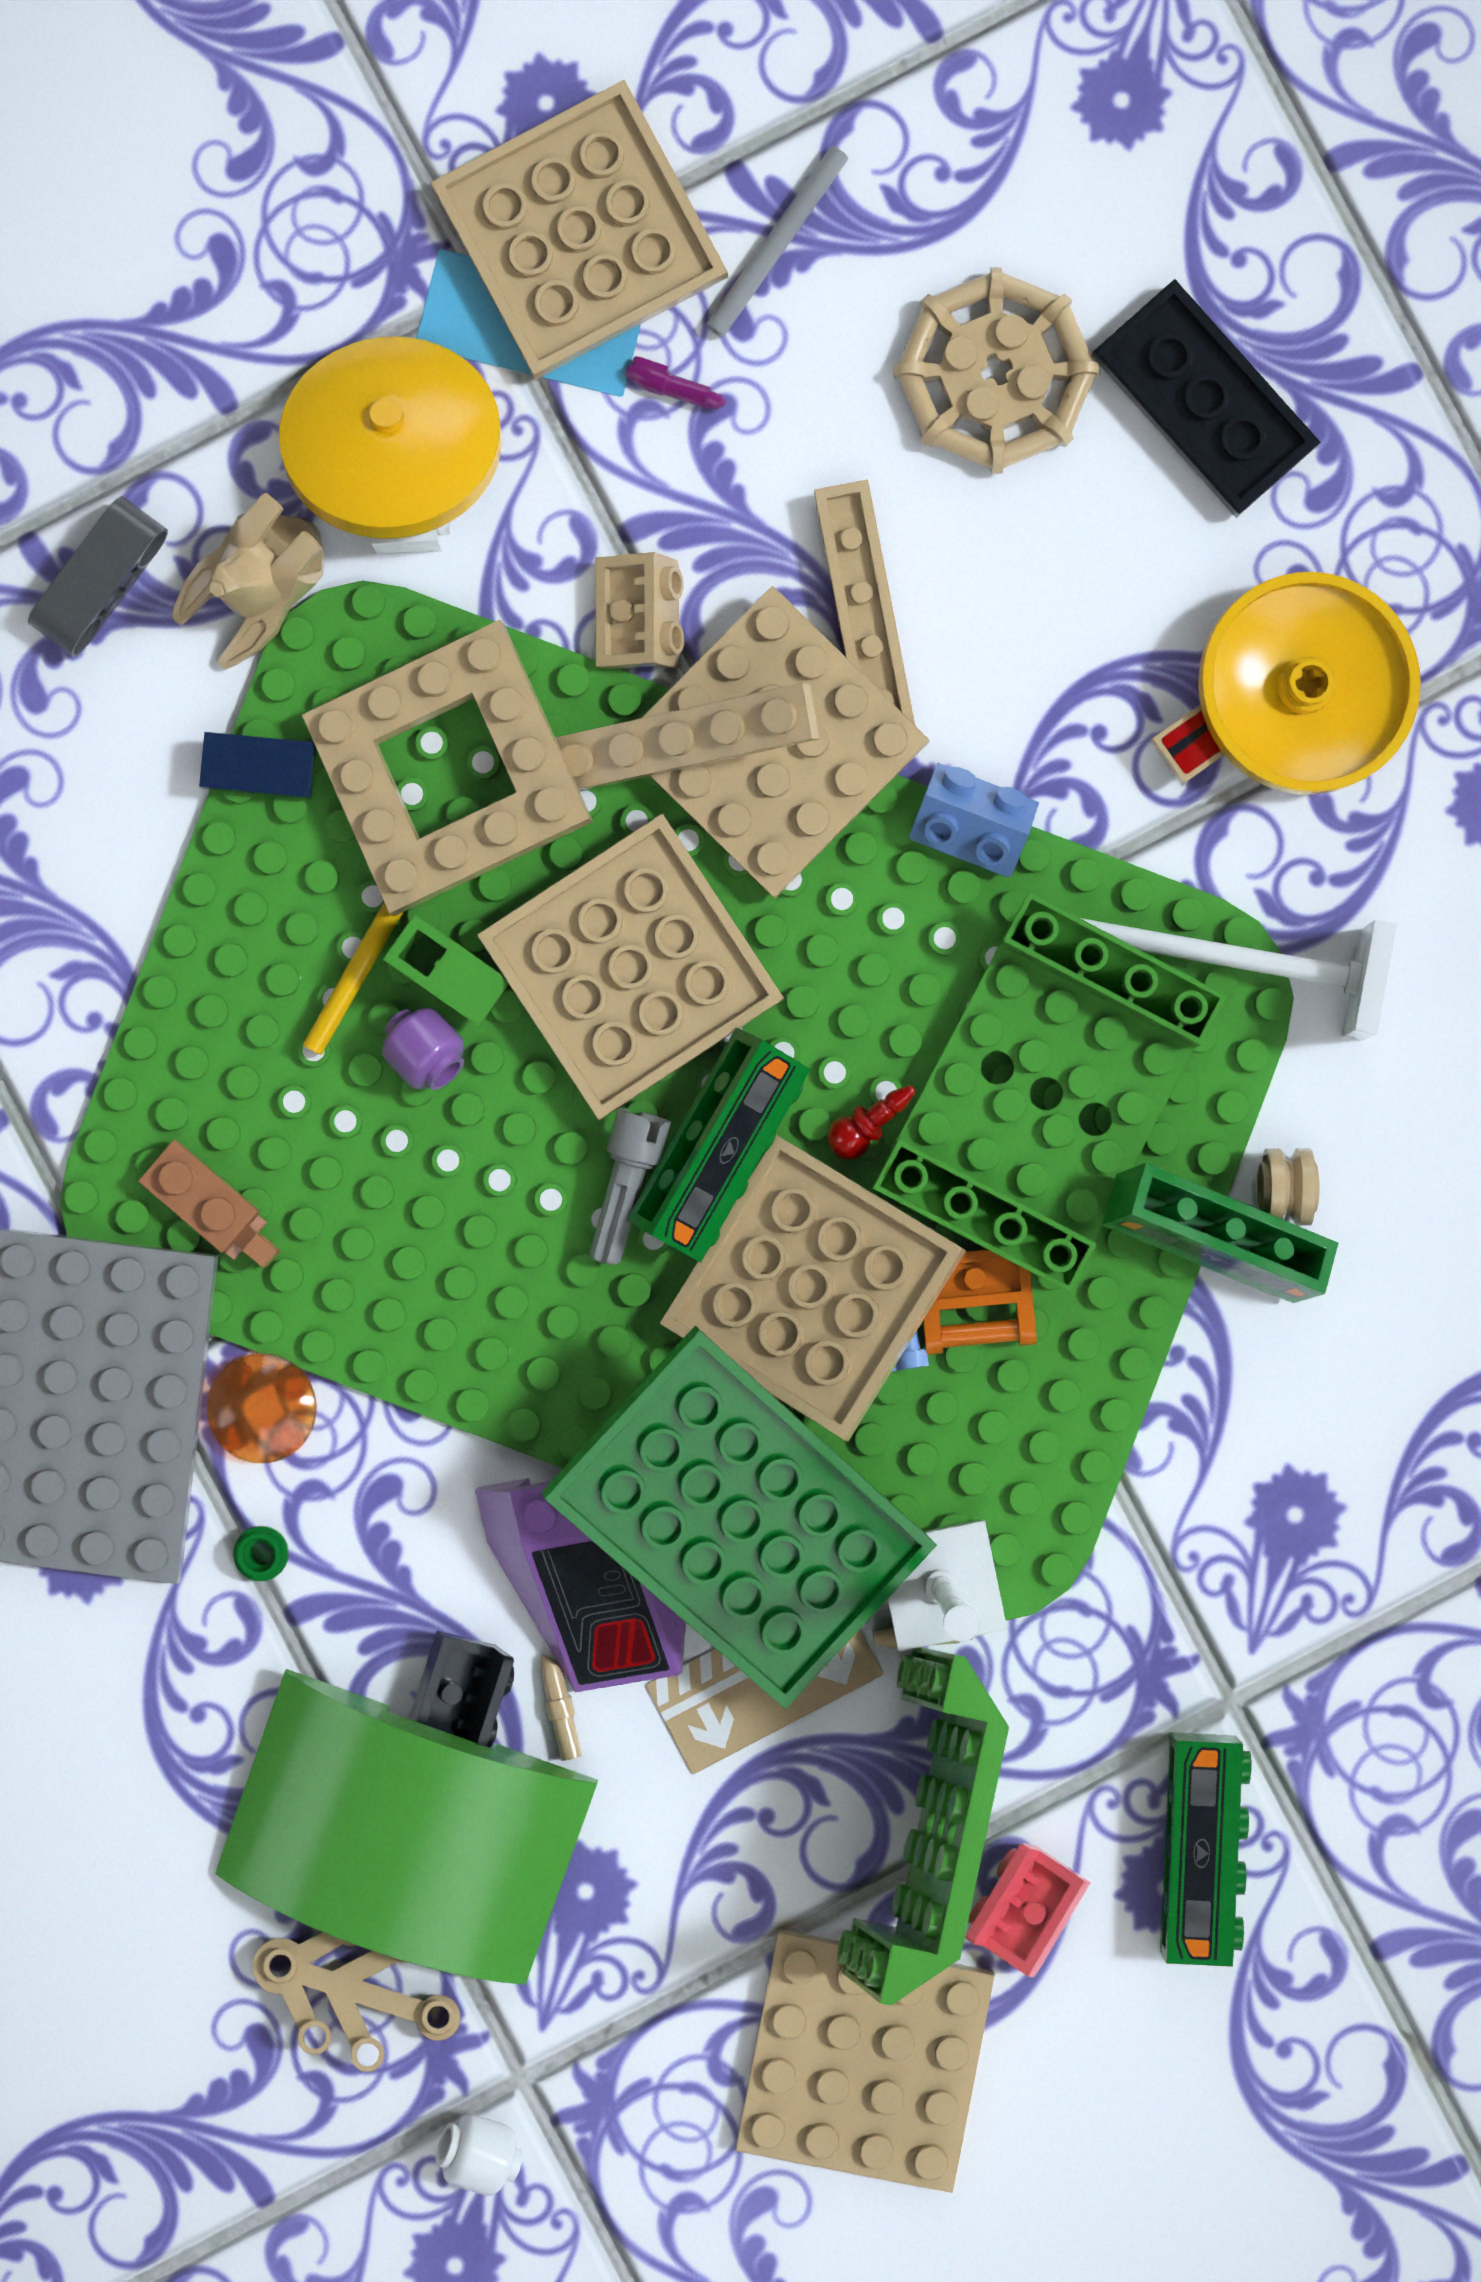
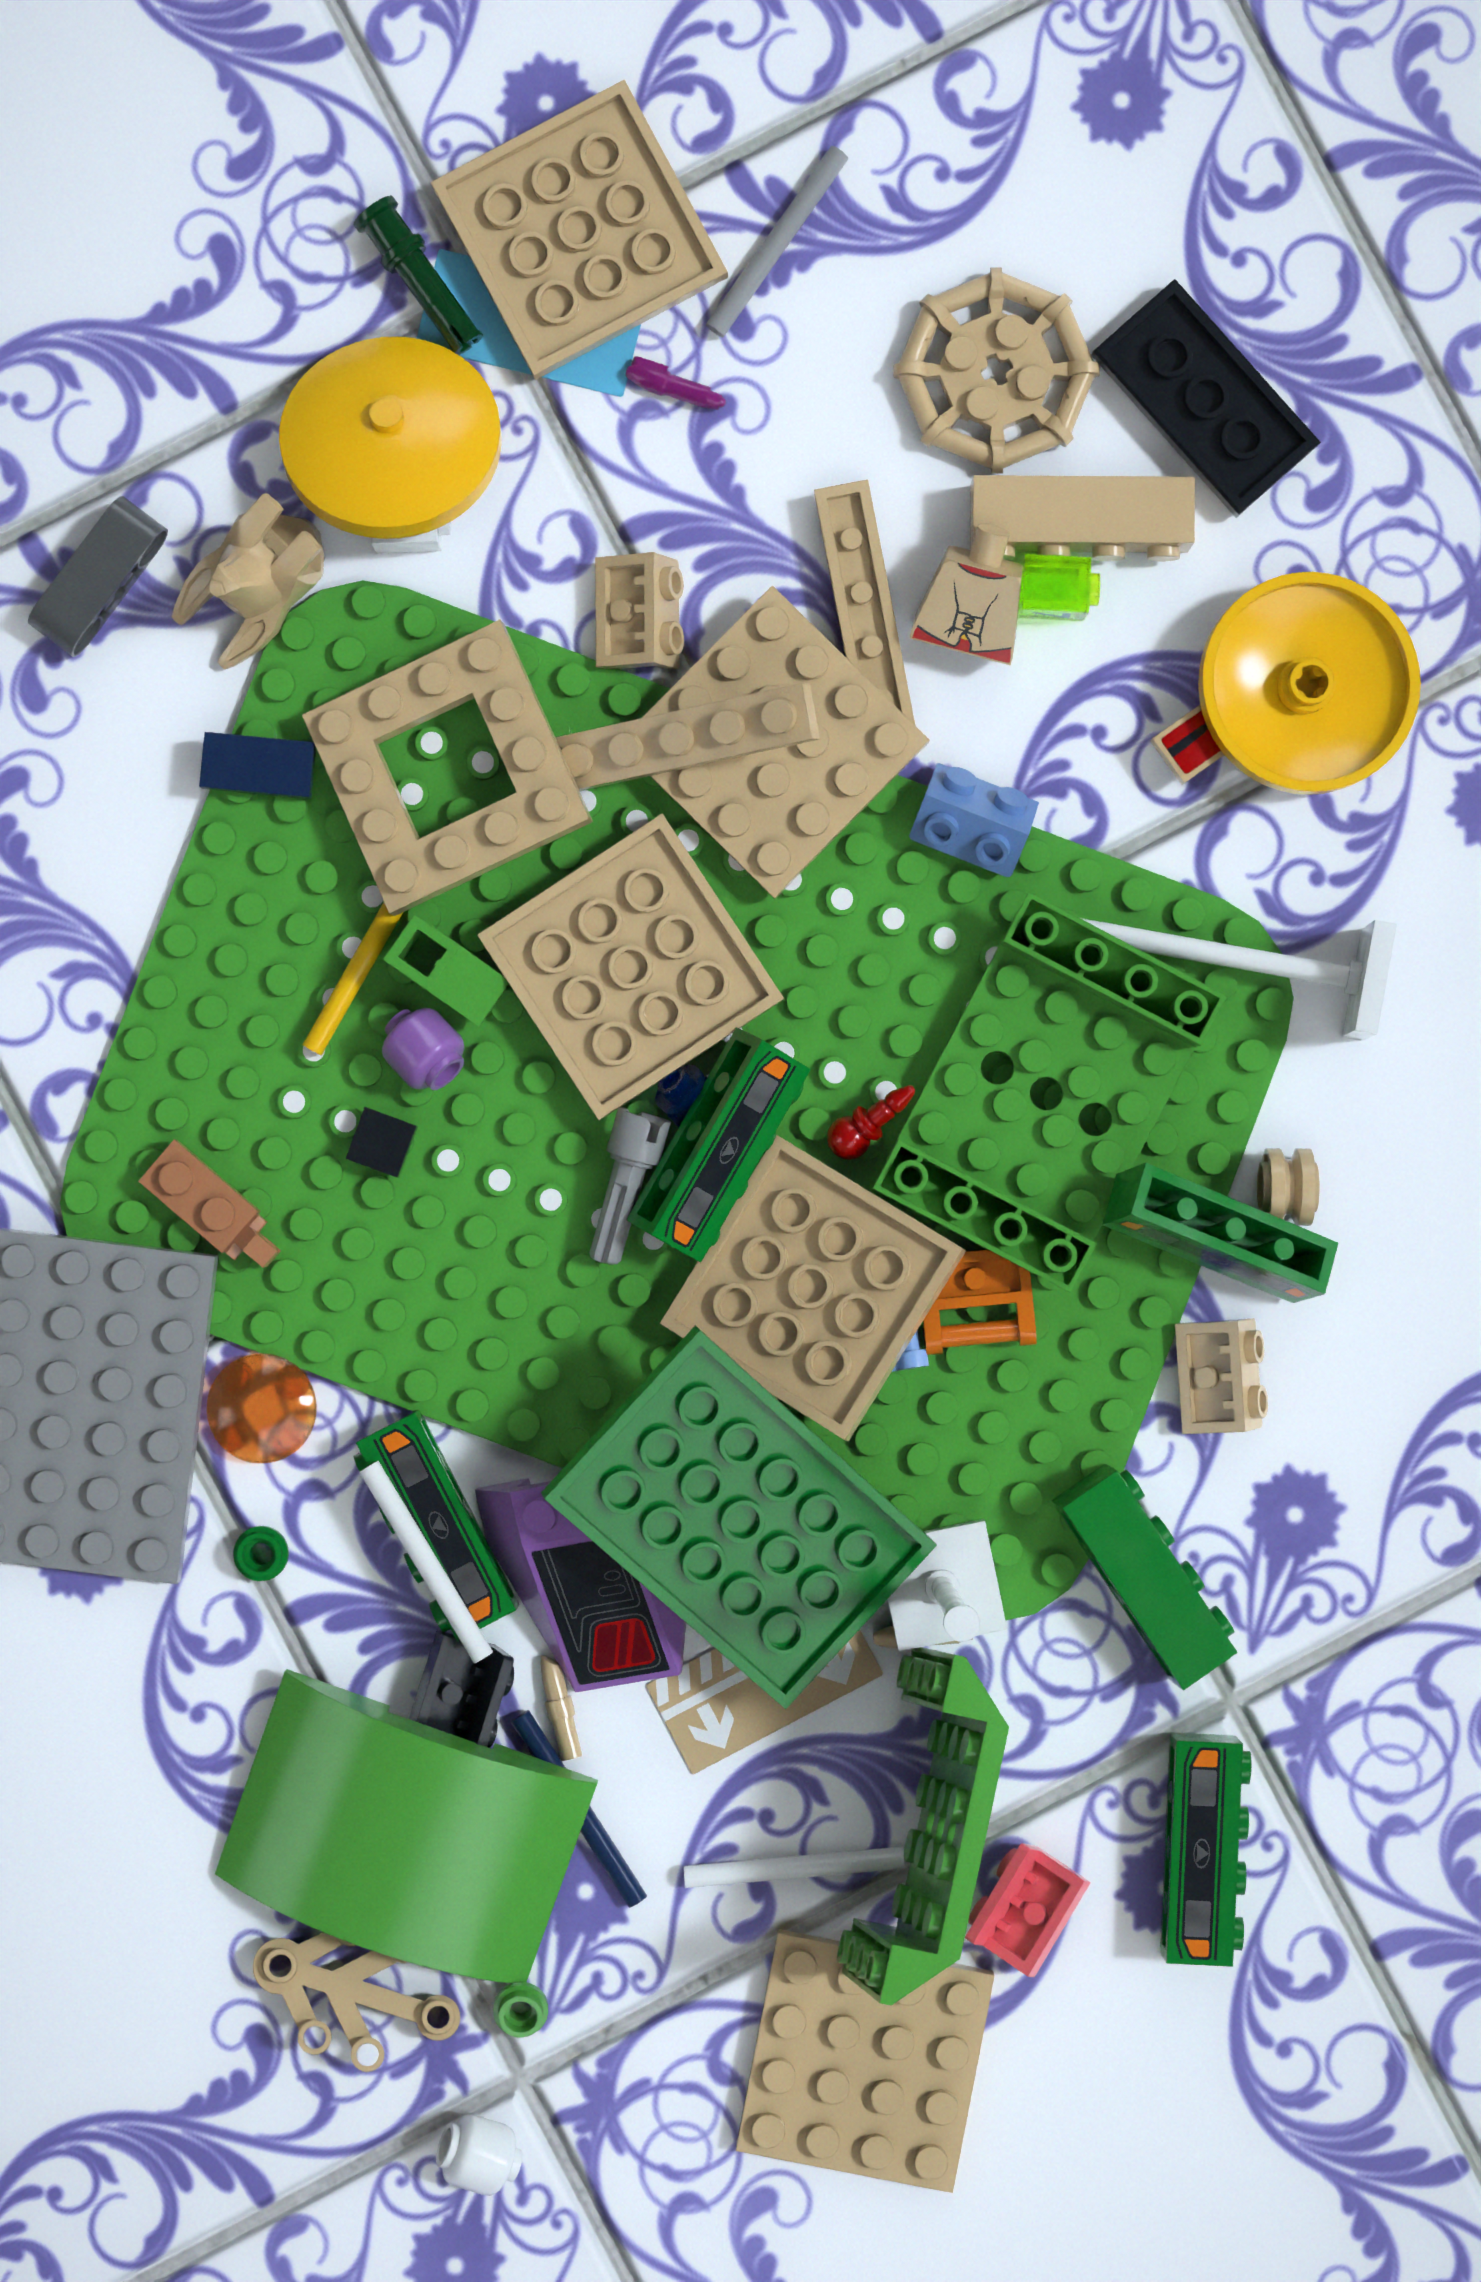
none -> black tile [346,1107,418,1178]
none -> dark green pin [353,195,483,355]
none -> brick [353,1410,519,1641]
none -> white piece [359,1461,493,1664]
none -> bright green plate [493,1982,548,2038]
none -> dark blue bar [511,1710,648,1908]
none -> clear blue plate [655,1064,707,1127]
none -> white bar [684,1846,905,1888]
none -> tan torso [909,524,1023,666]
none -> tan brick [970,475,1195,562]
none -> clear neon green brick [1019,554,1100,621]
none -> green brick [1051,1464,1238,1691]
none -> tan bracket [1175,1318,1268,1434]

